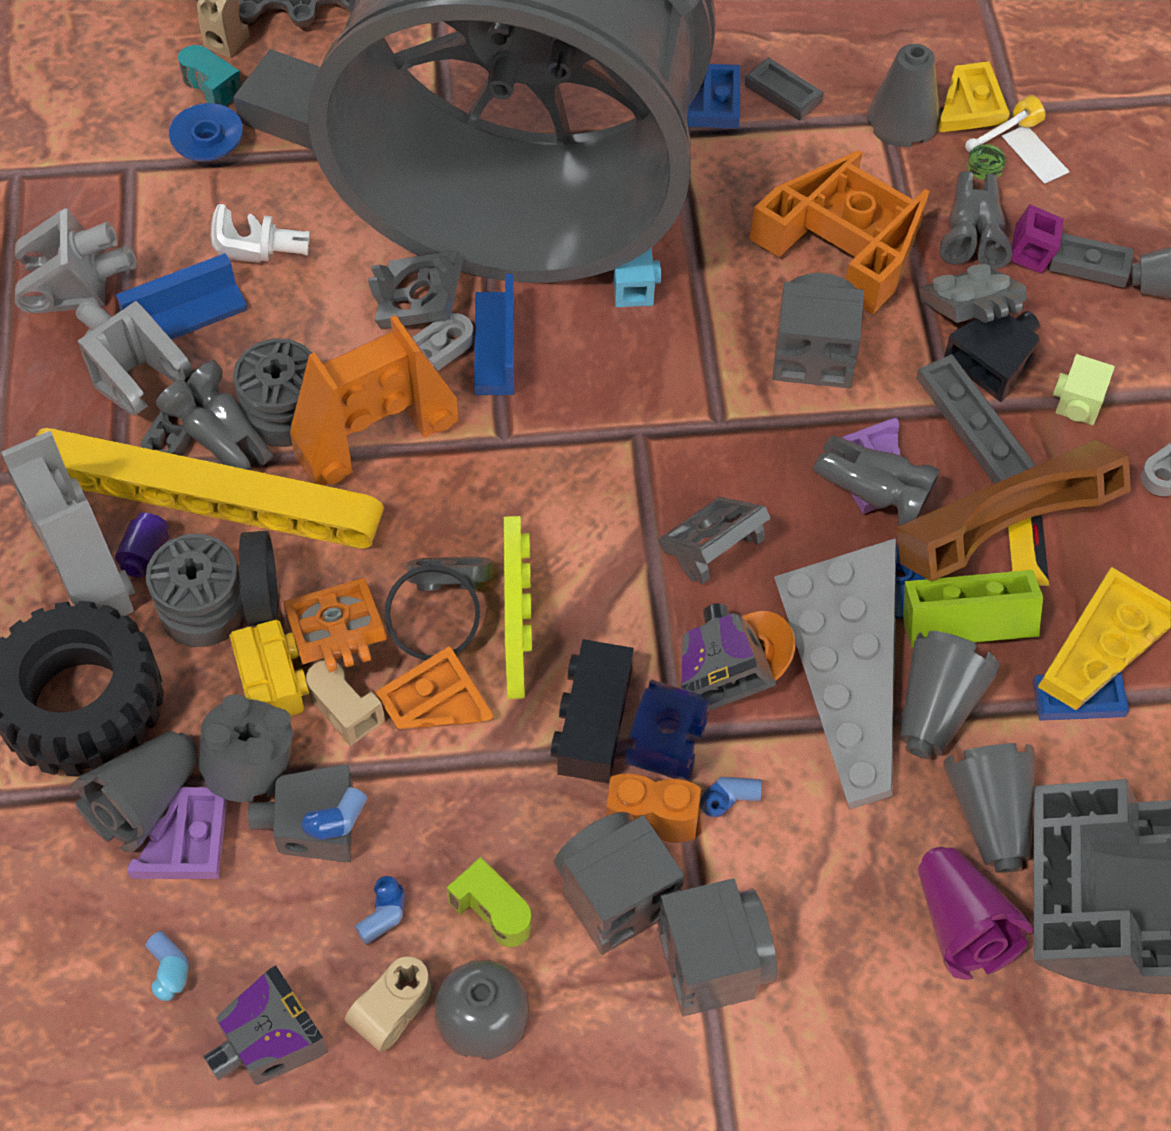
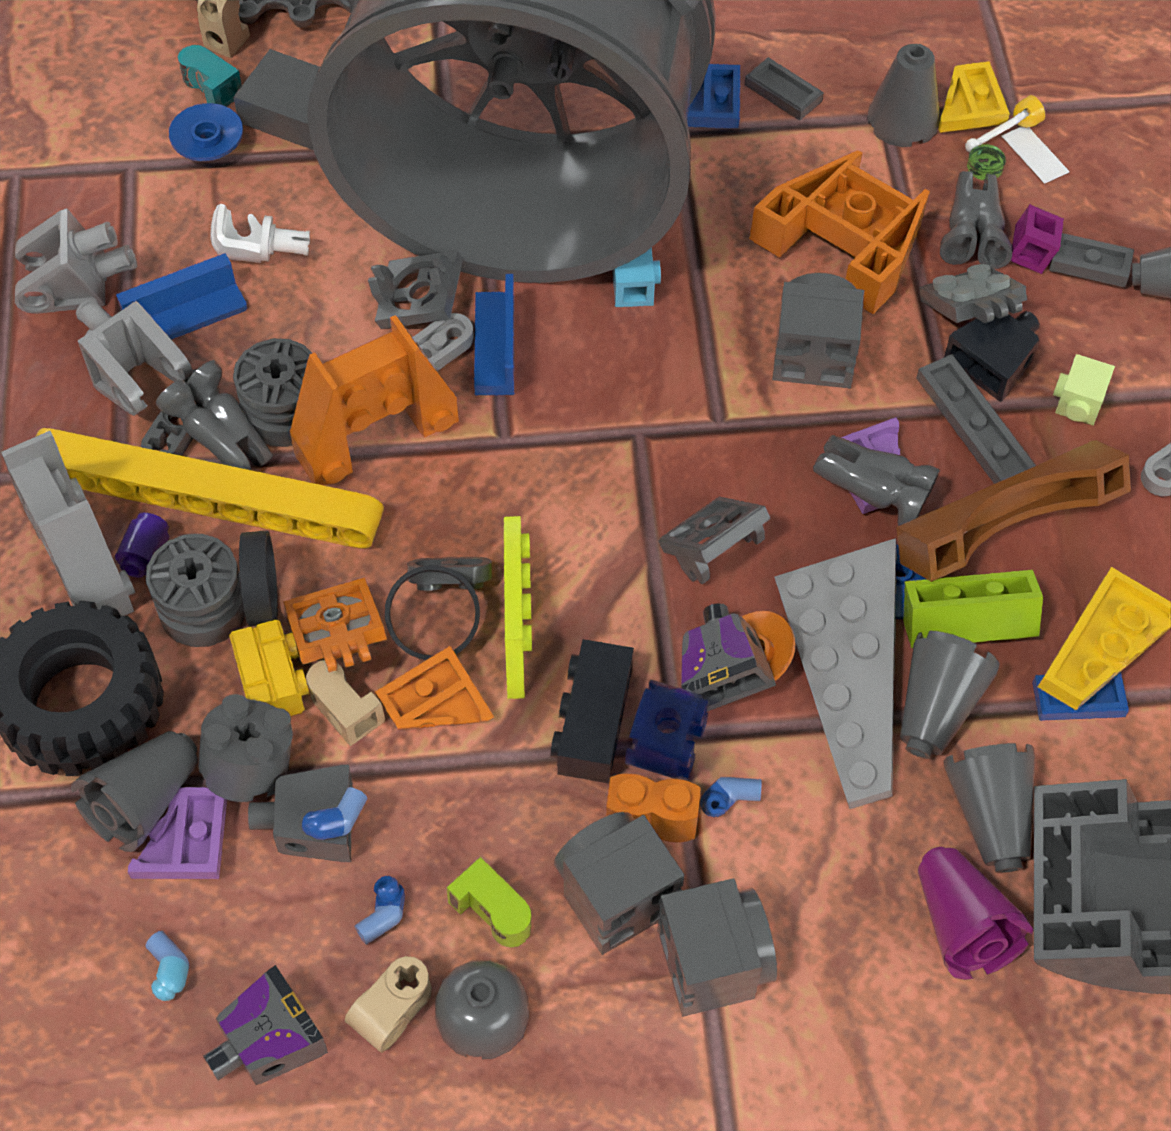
yellow sticker [1008,515,1049,586] -> none

